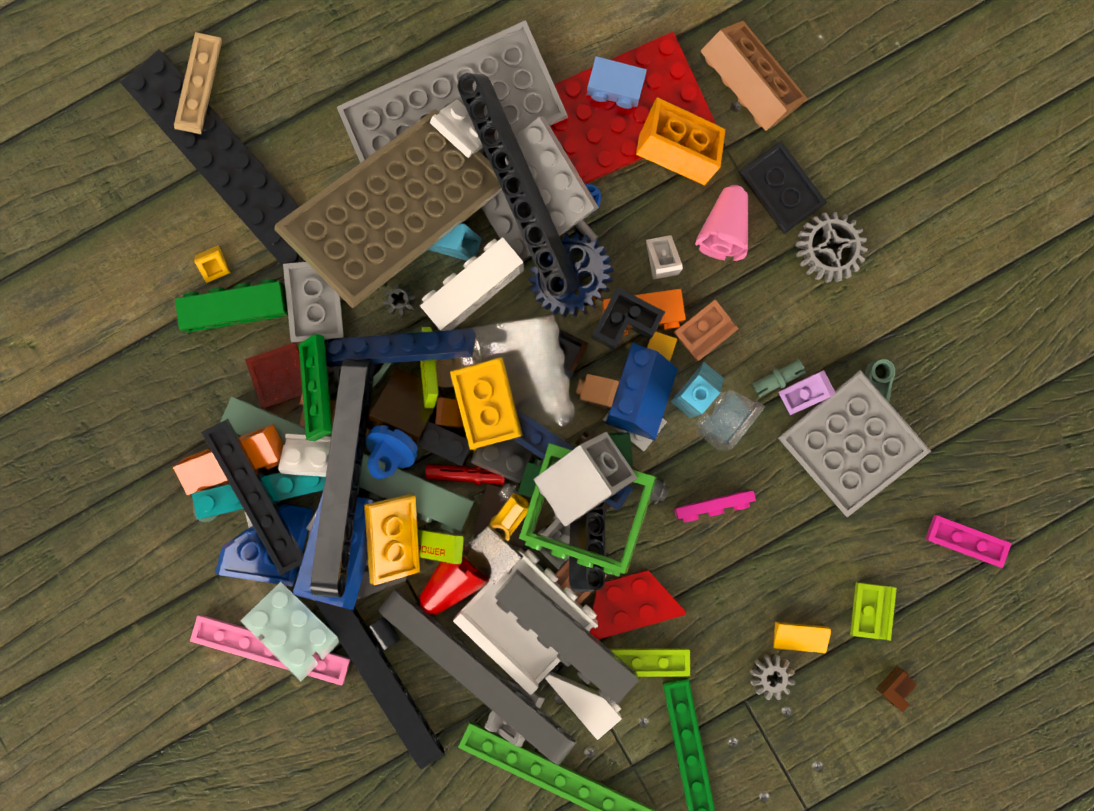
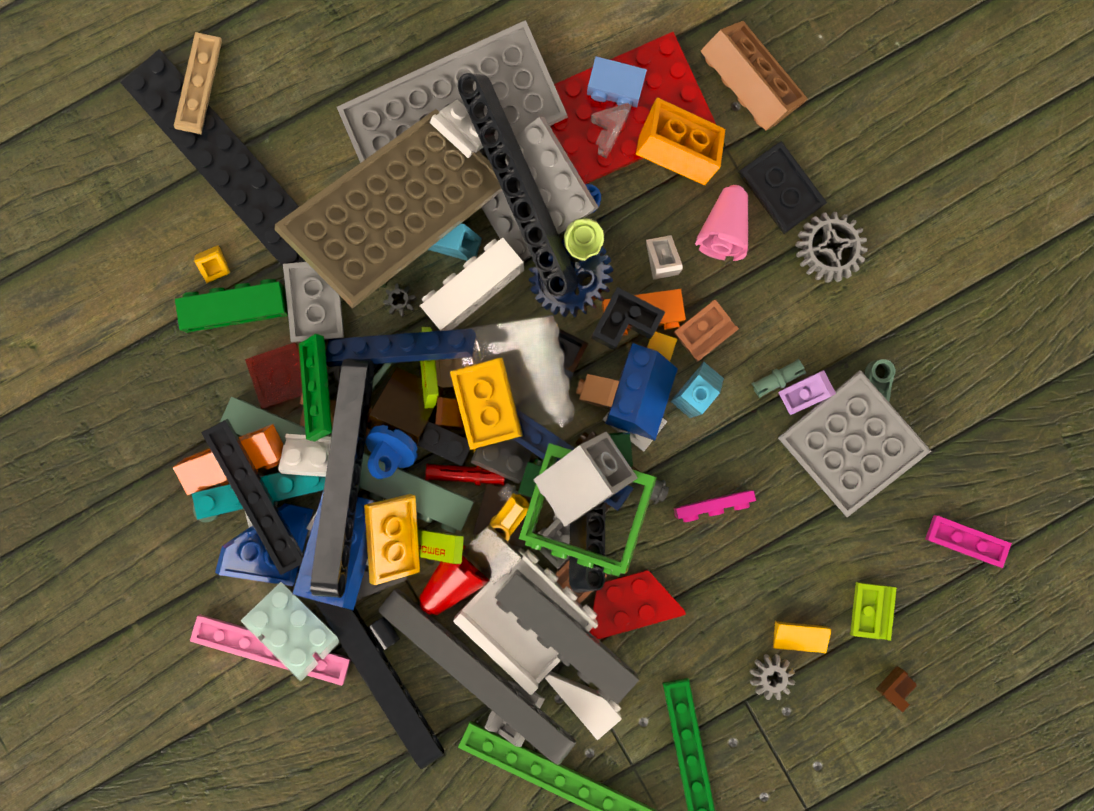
lime plate [609,648,690,677] -> none
clear slope [695,390,765,451] -> none
none -> yellowish green hair [564,217,604,261]
none -> clear slope [591,103,632,159]

